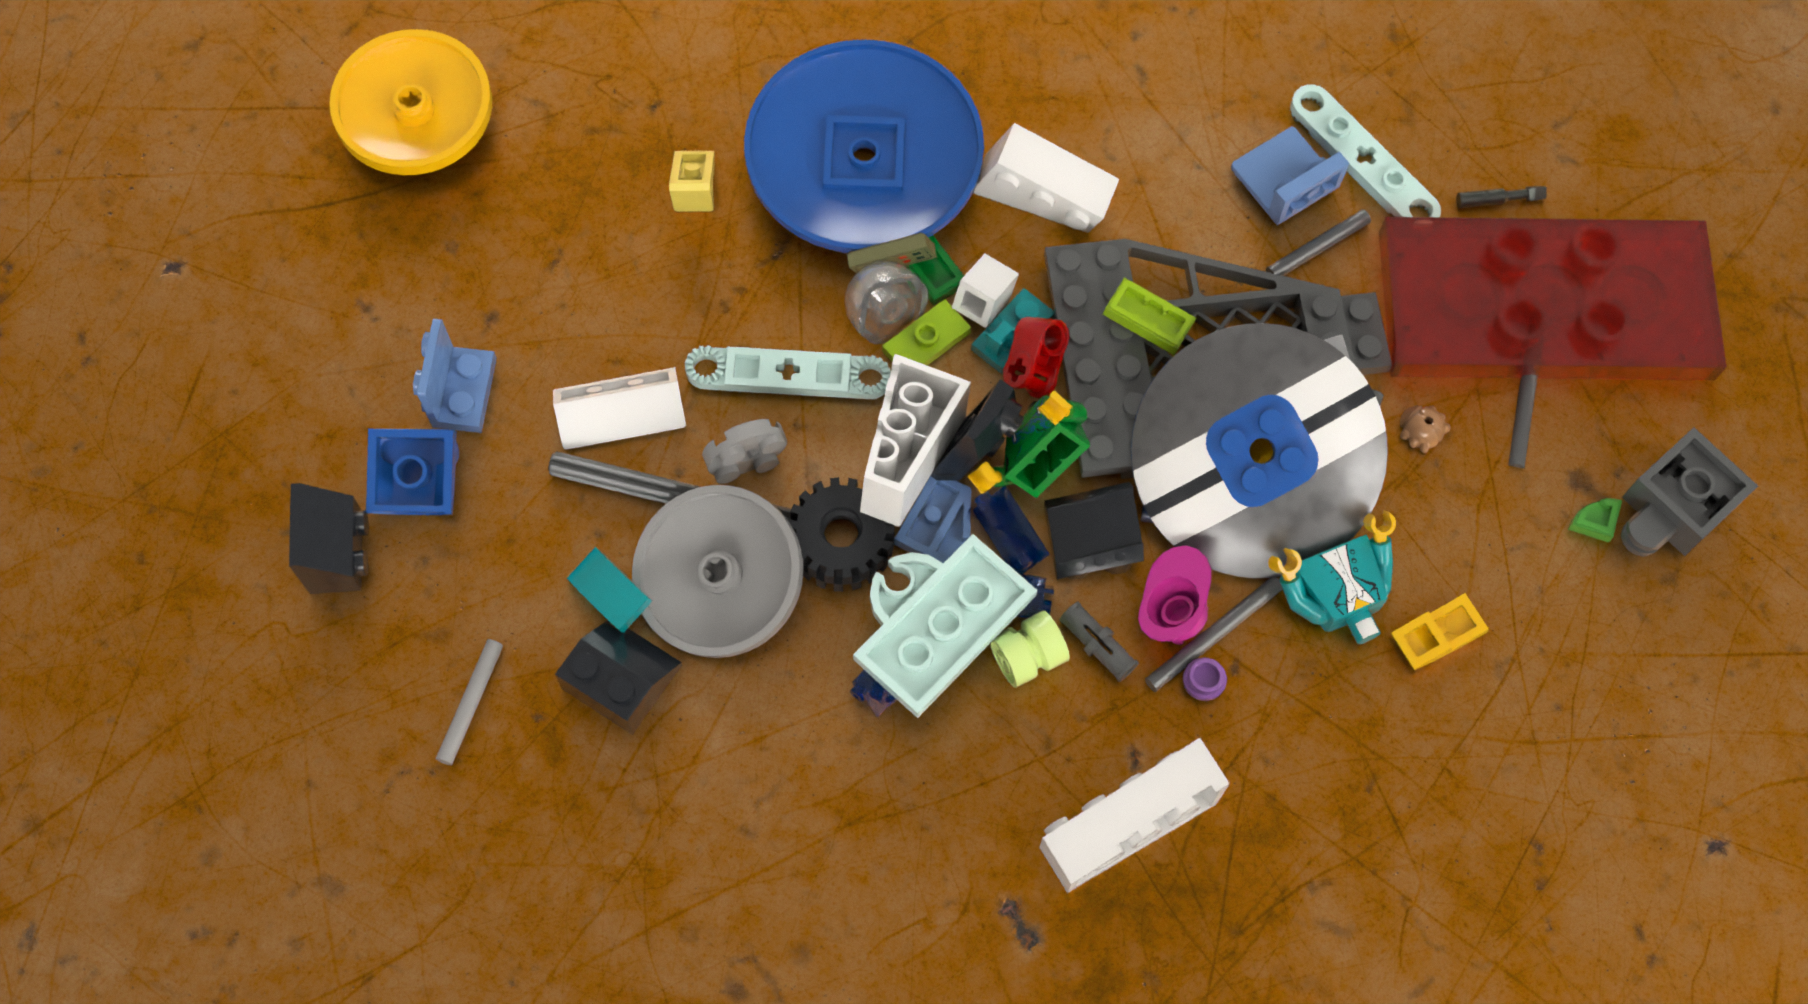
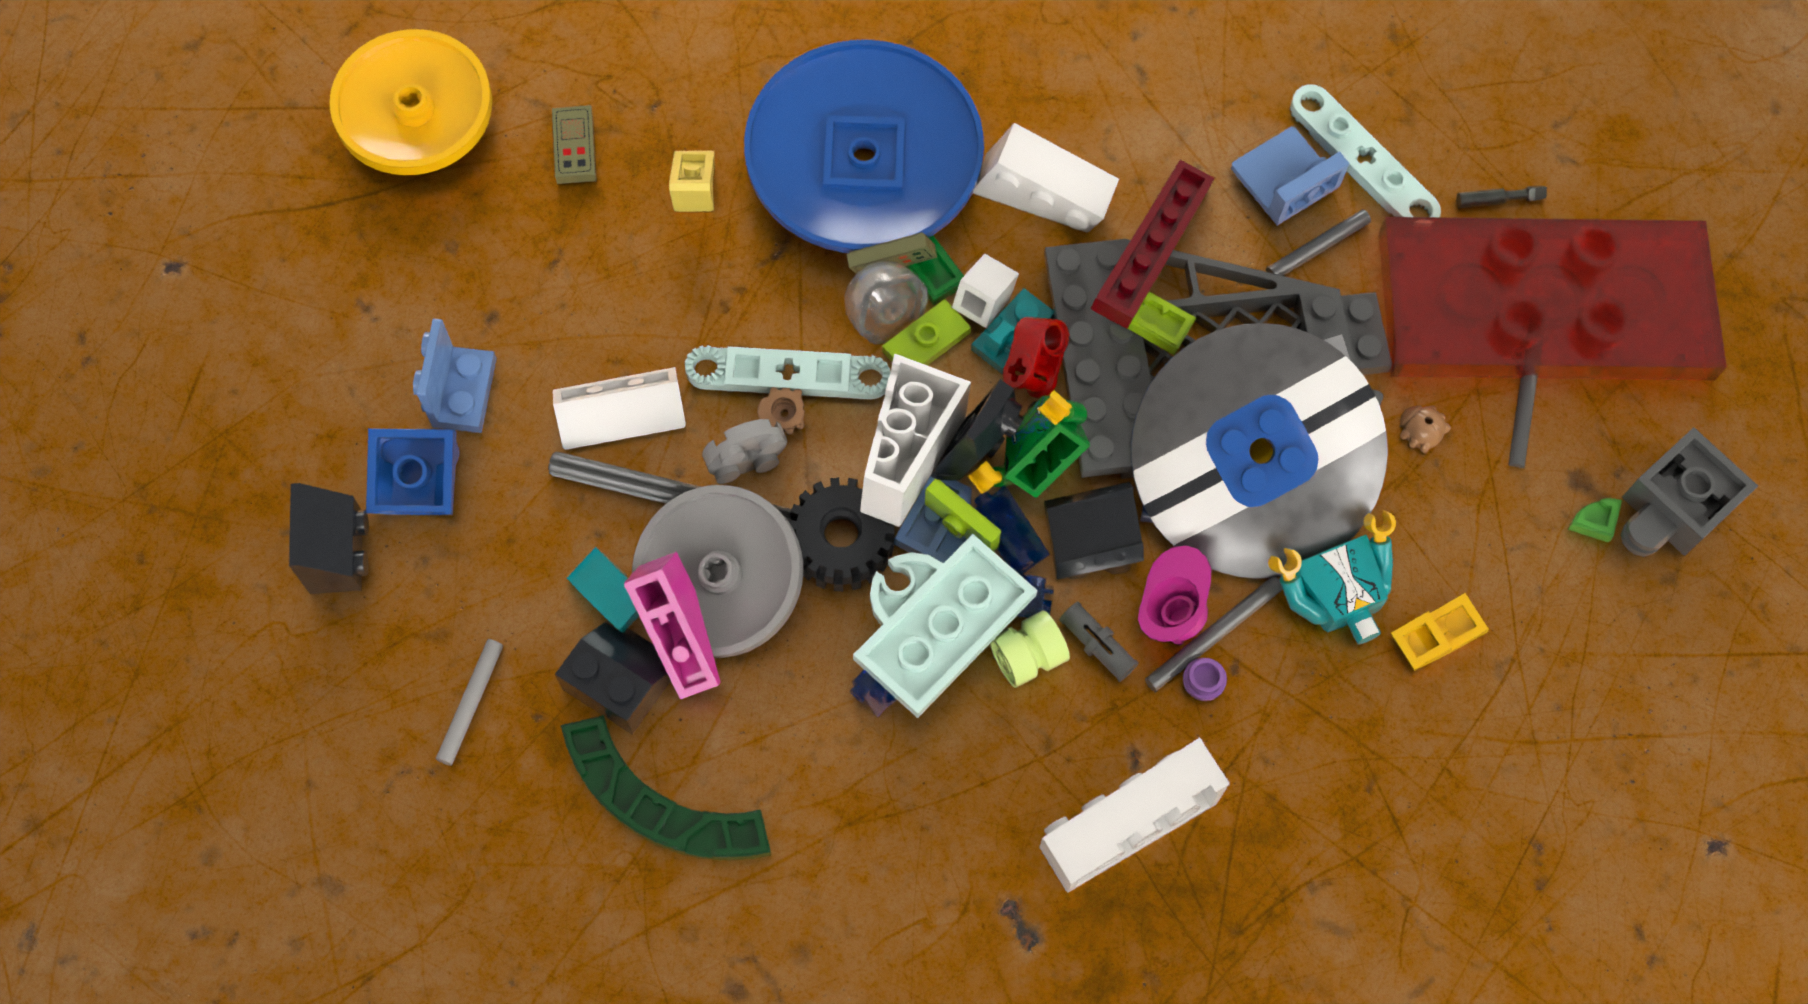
none -> olive tile [552,105,597,184]
none -> dark green tile [561,715,771,861]
none -> dark pink slope [624,551,721,699]
none -> medium nougat animal [757,387,805,435]
none -> lime plate [925,478,1001,552]
none -> dark red plate [1090,160,1215,329]

